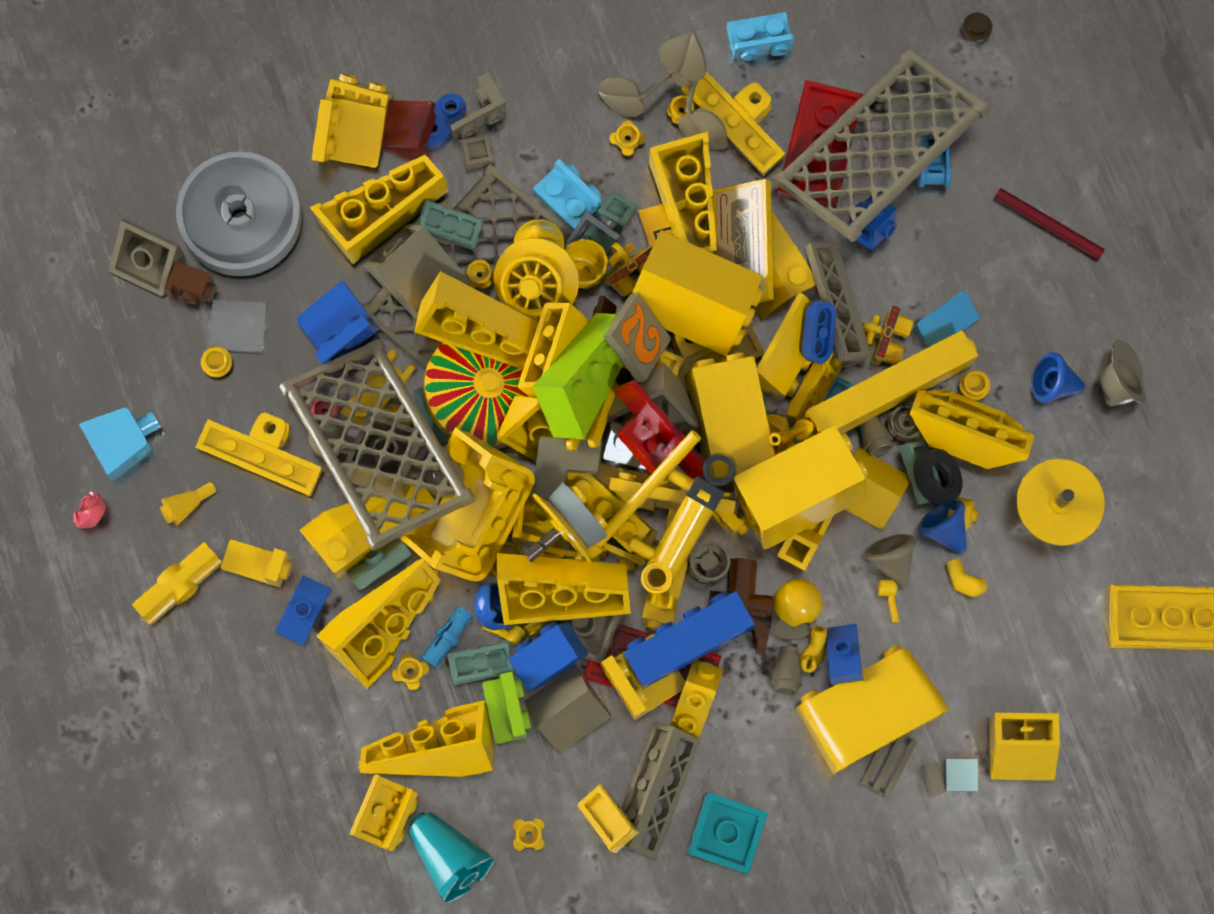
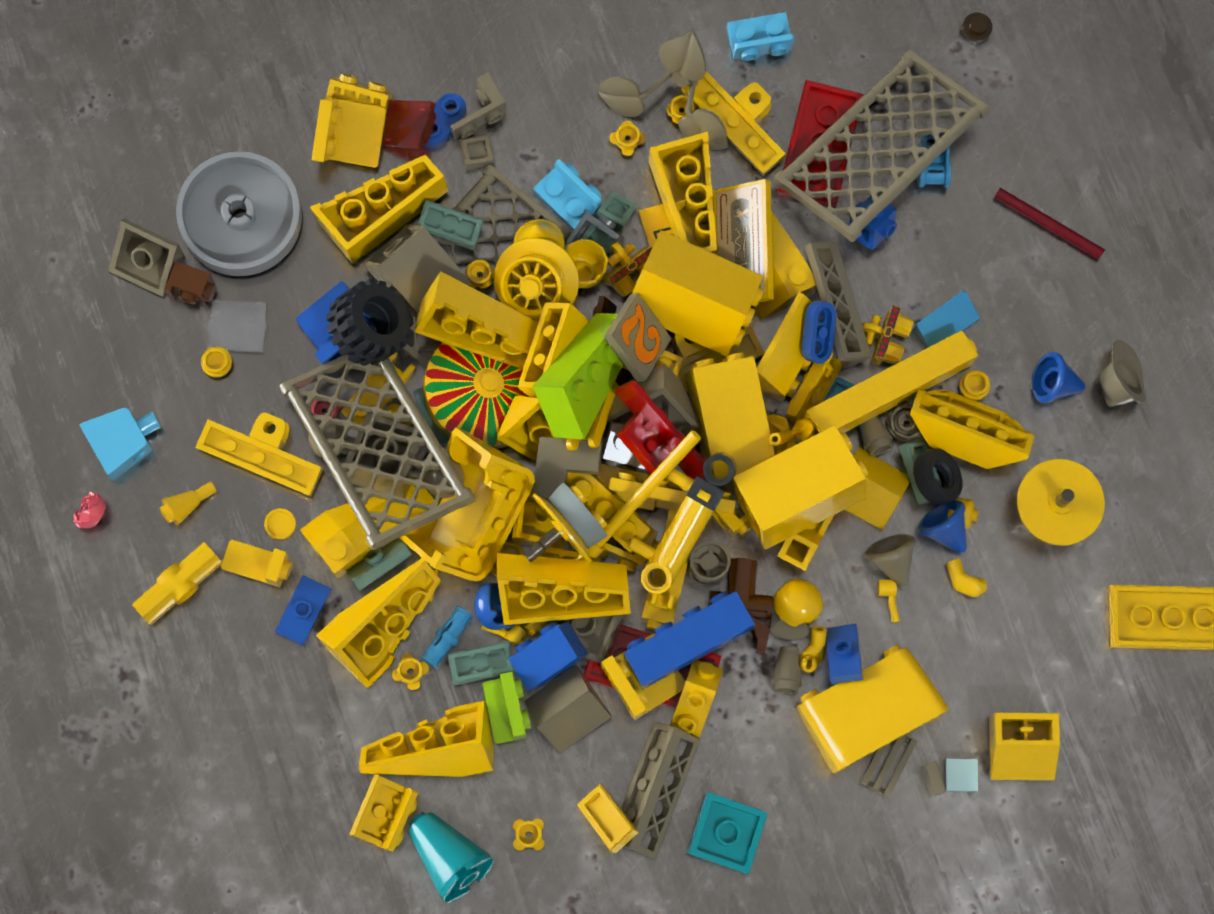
none -> yellow piece [264,508,296,540]
none -> black tyre [326,279,414,366]

